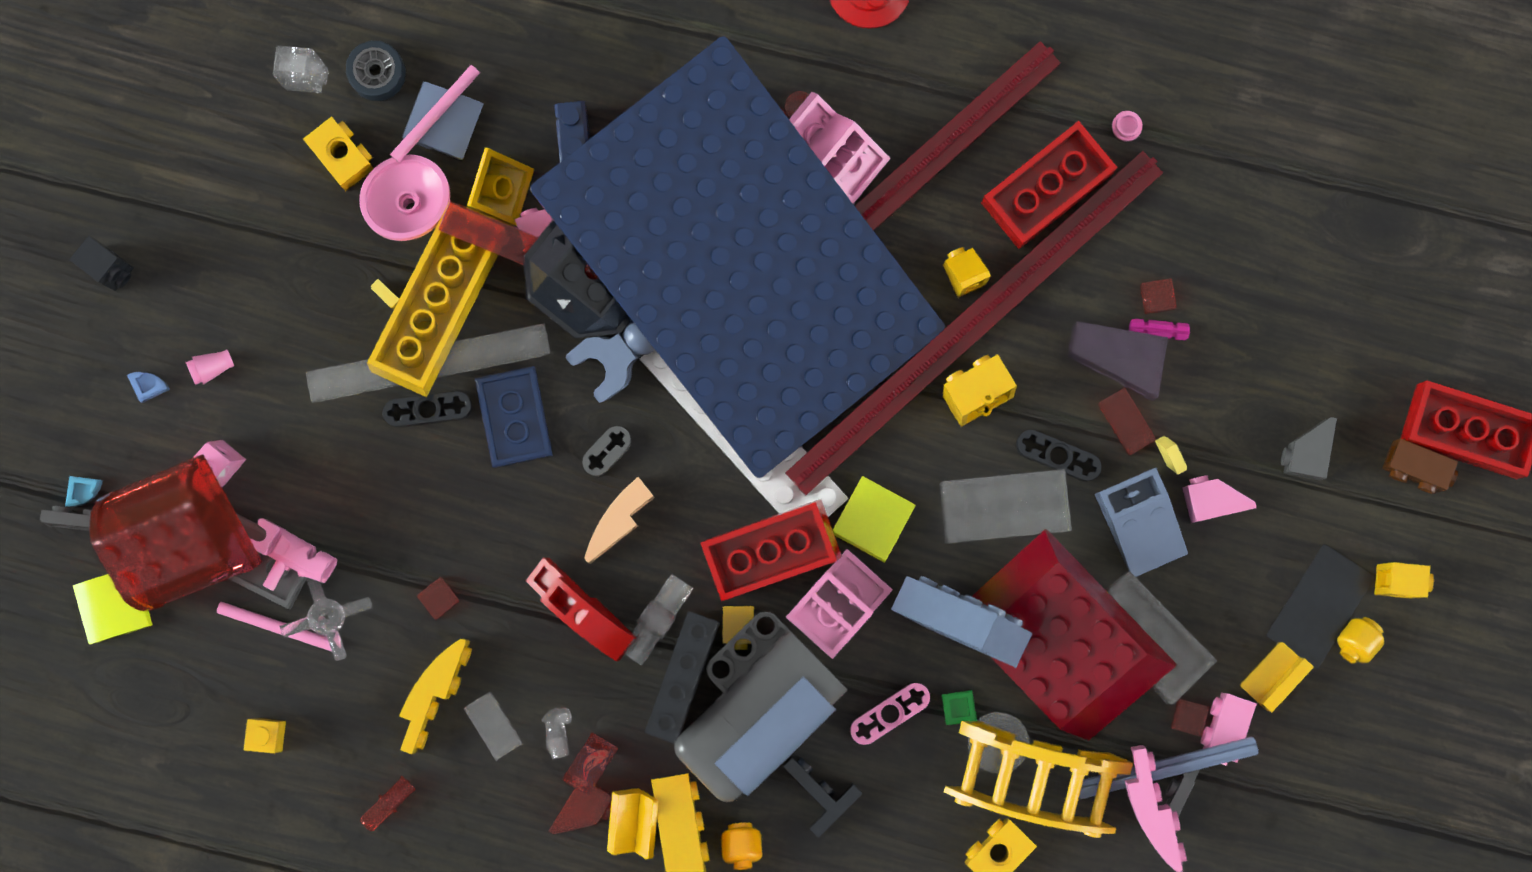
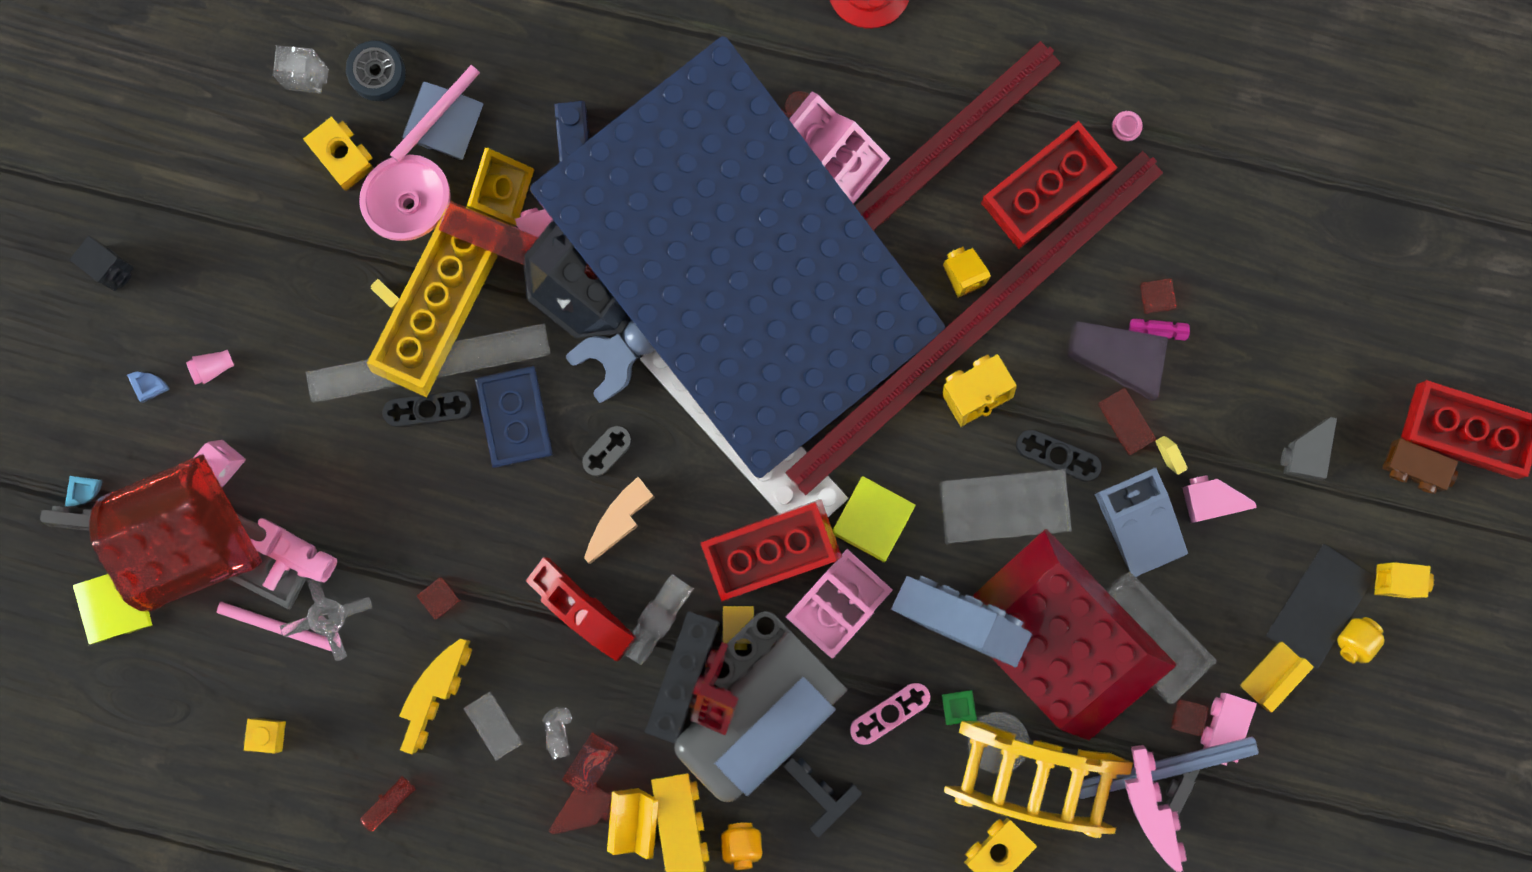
none -> dark red bracket [689,642,739,736]

